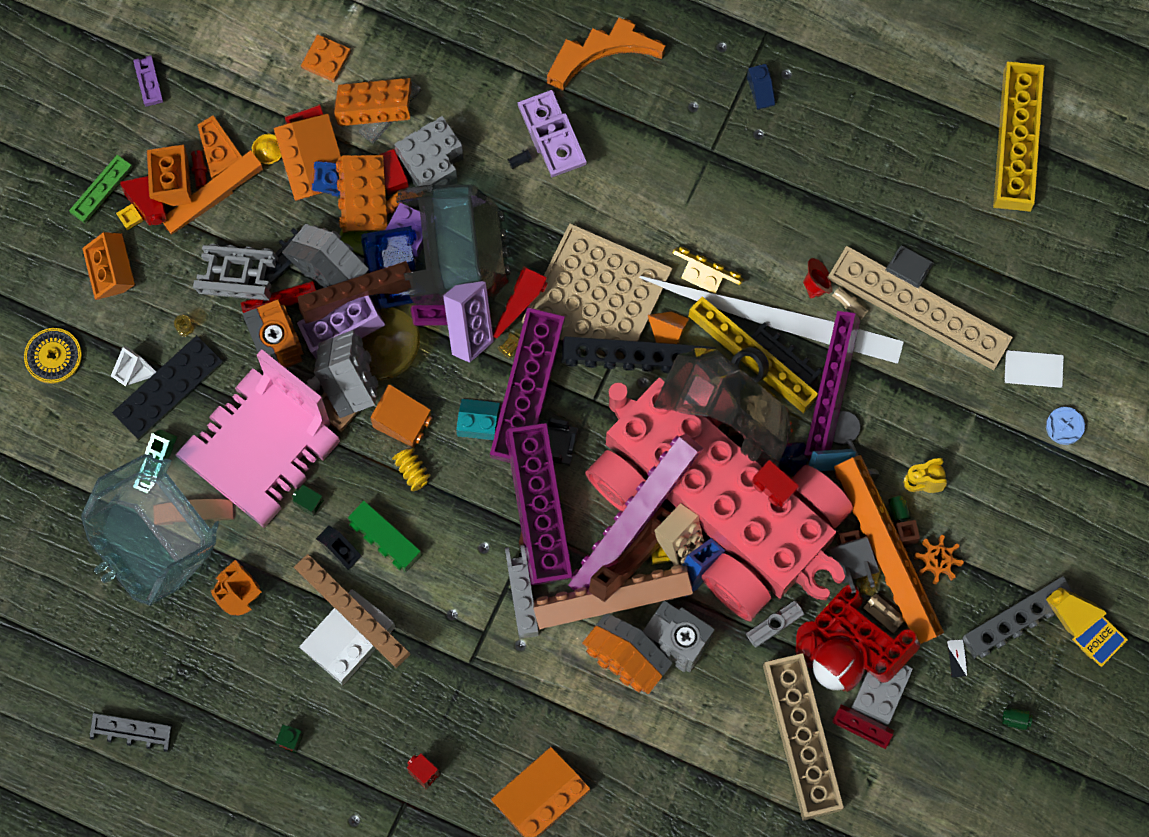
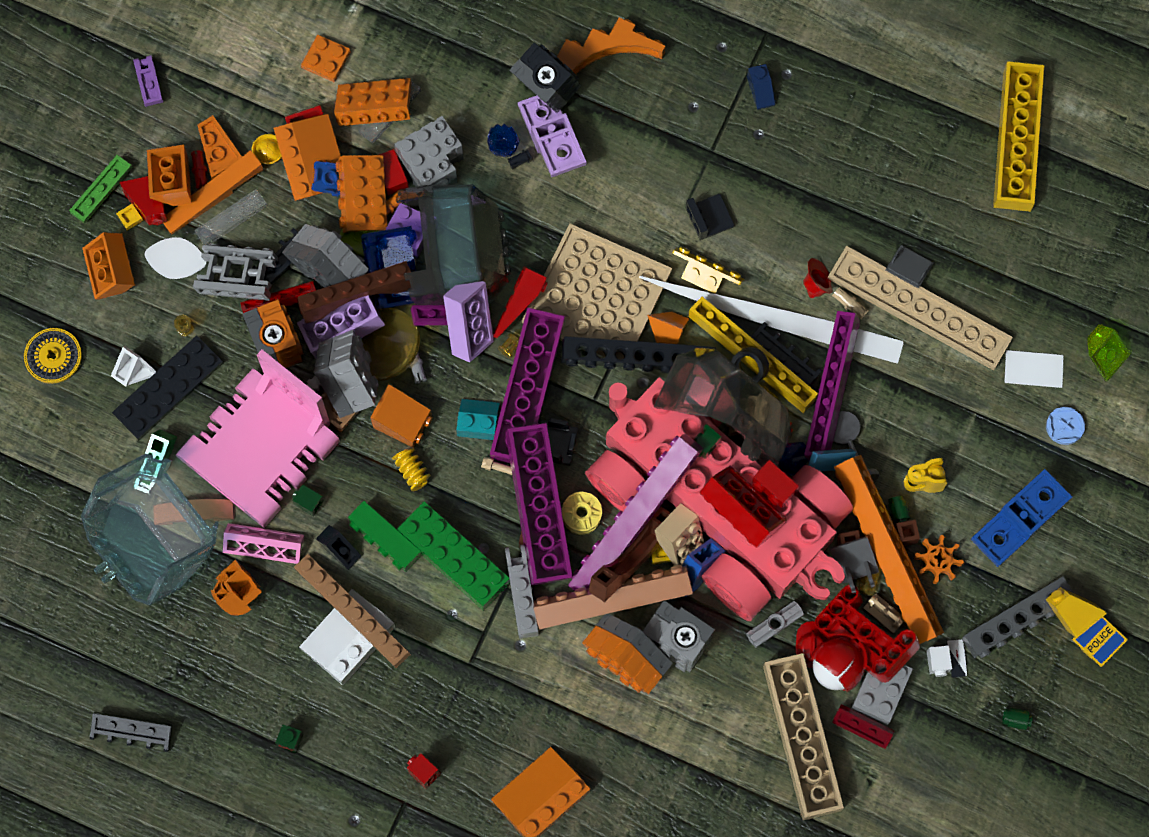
none -> white sticker [145,238,206,279]
none -> clear plate [194,189,267,246]
none -> bright pink fence [223,523,304,564]
none -> green brick [397,501,510,611]
none -> light grey pin [404,344,427,384]
none -> tan bar [481,457,512,475]
none -> clear blue hair [487,124,520,157]
none -> piece [510,42,582,113]
none -> light yellow wheel [561,492,602,535]
none -> black bracket [685,194,734,240]
none -> dark green brick [694,424,722,459]
none -> red slope [699,465,787,548]
none -> white brick [927,646,952,677]
none -> blue bracket [971,469,1072,567]
none -> clear neon green slope [1087,324,1130,382]

